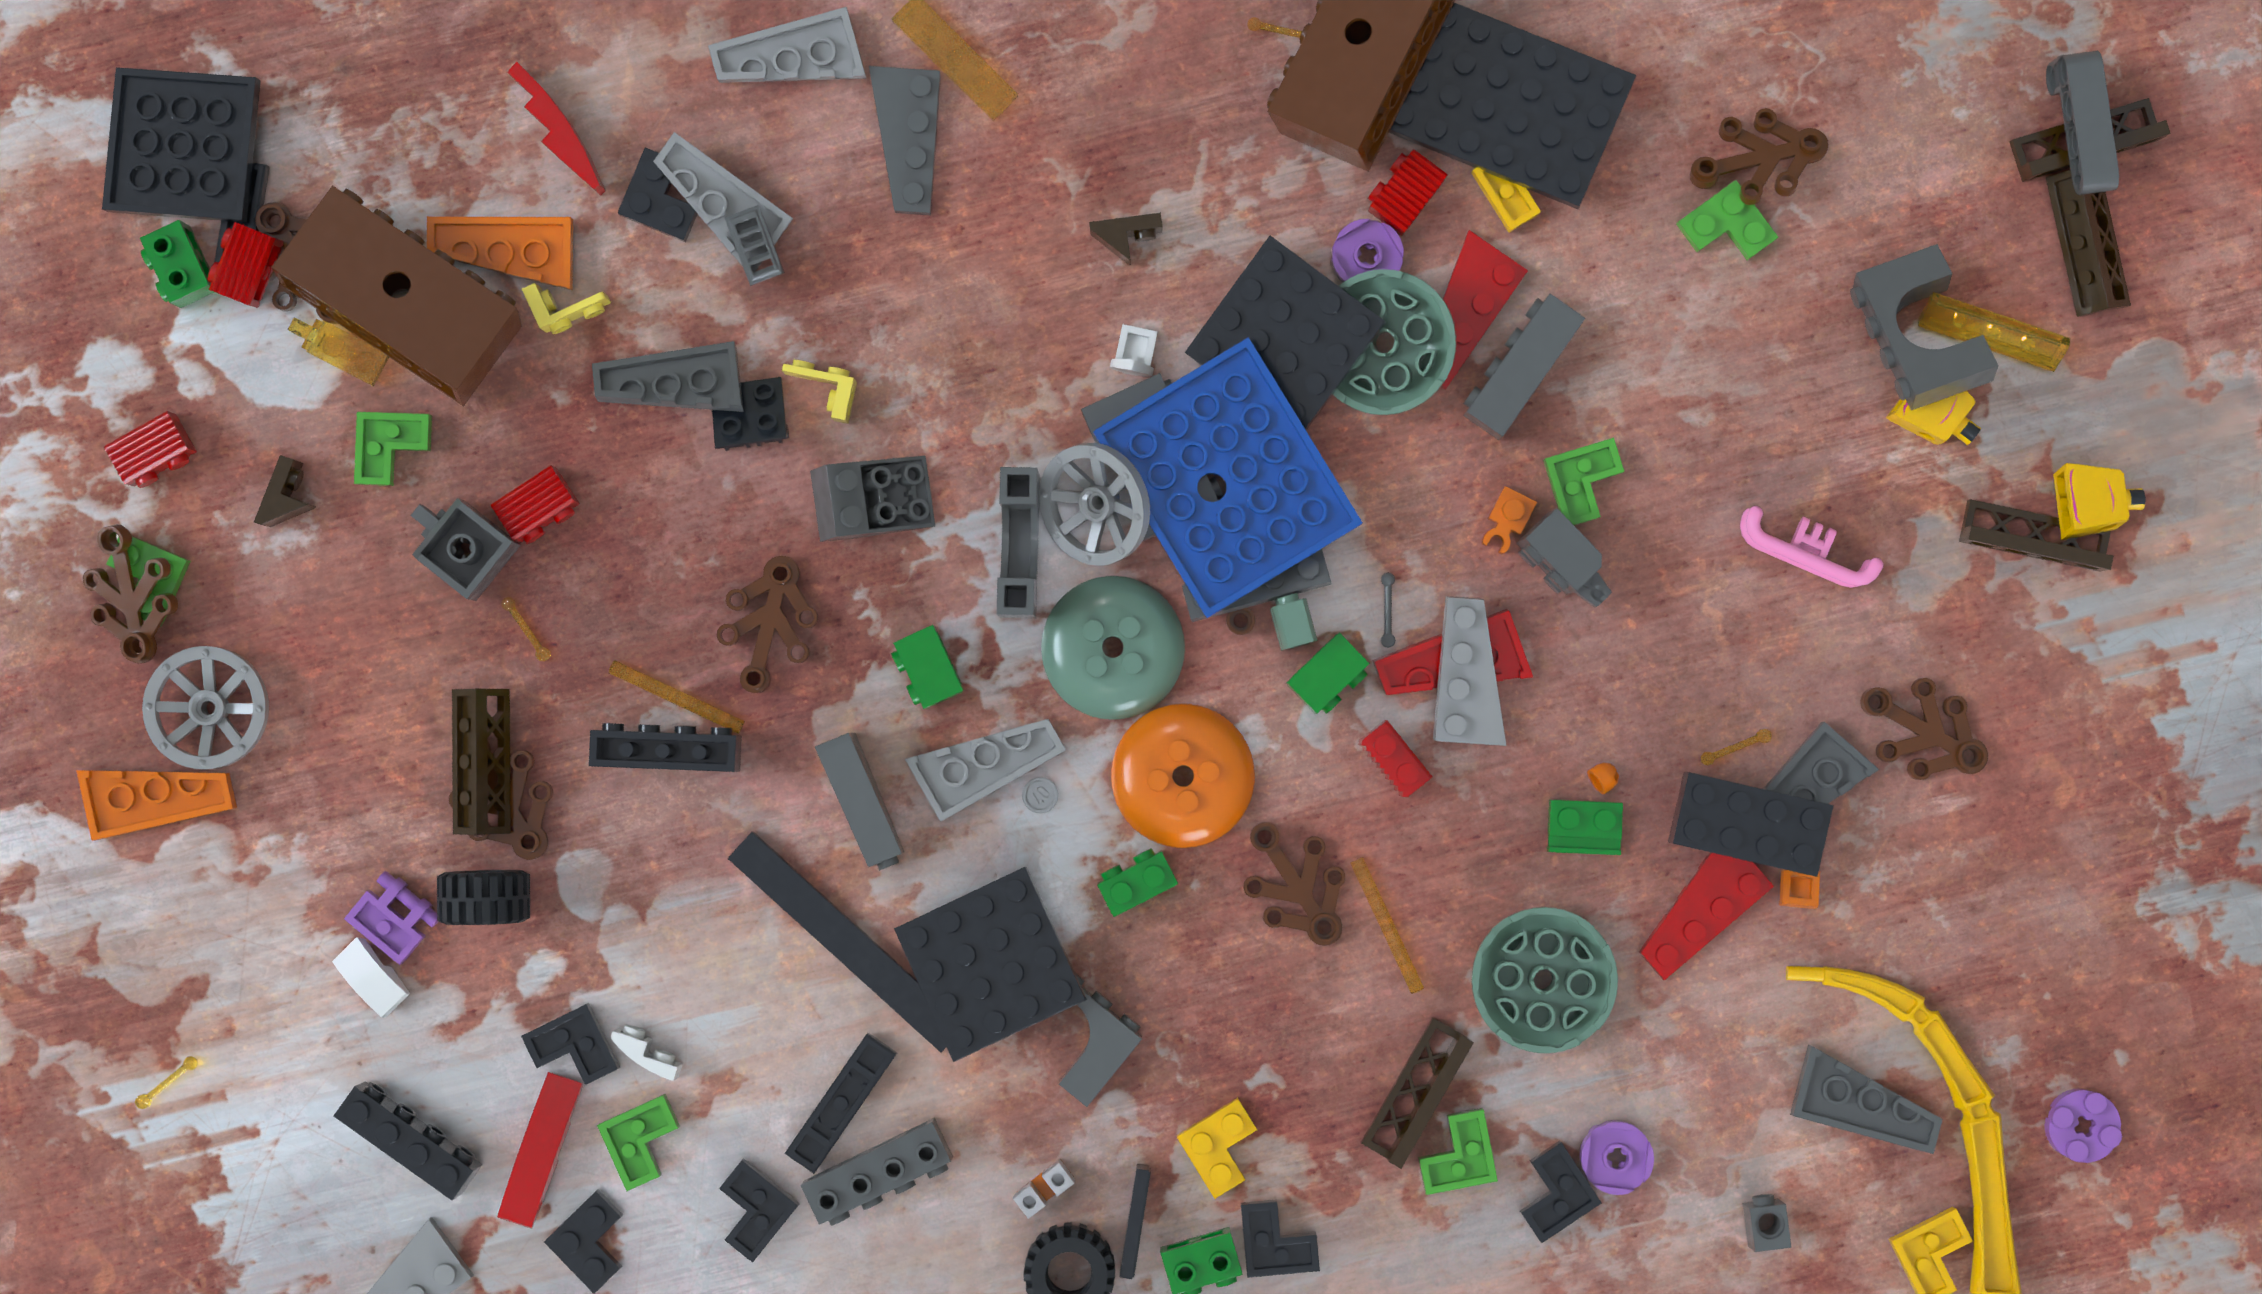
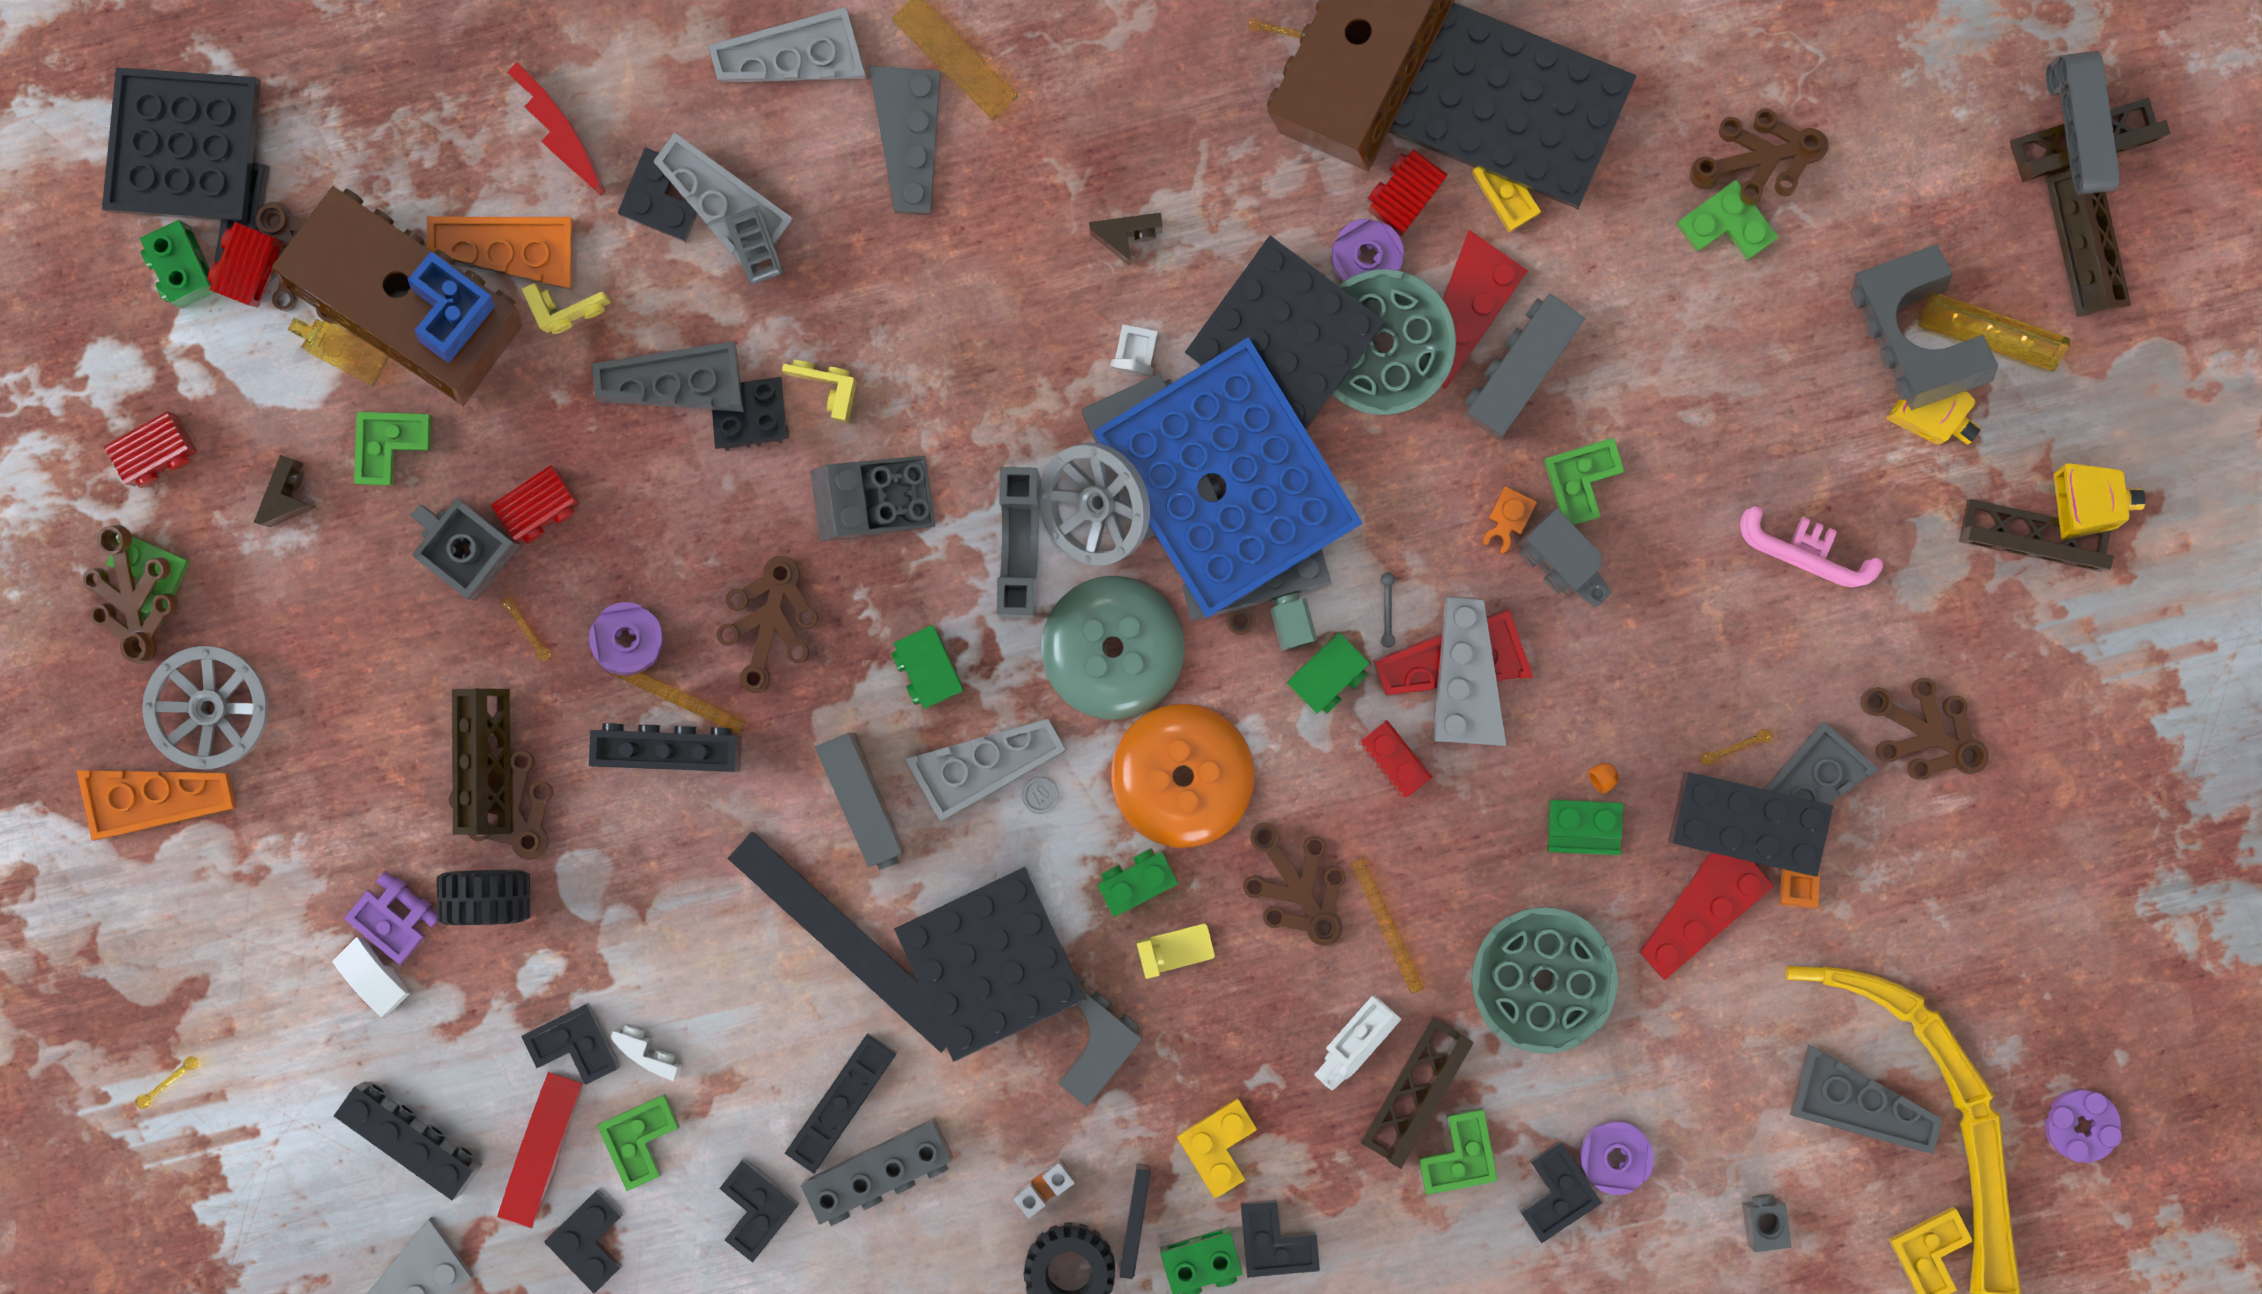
none -> blue brick [408,251,495,364]
none -> medium lavender plate [589,602,663,676]
none -> light yellow bracket [1137,923,1215,979]
none -> white hinge [1314,995,1402,1091]

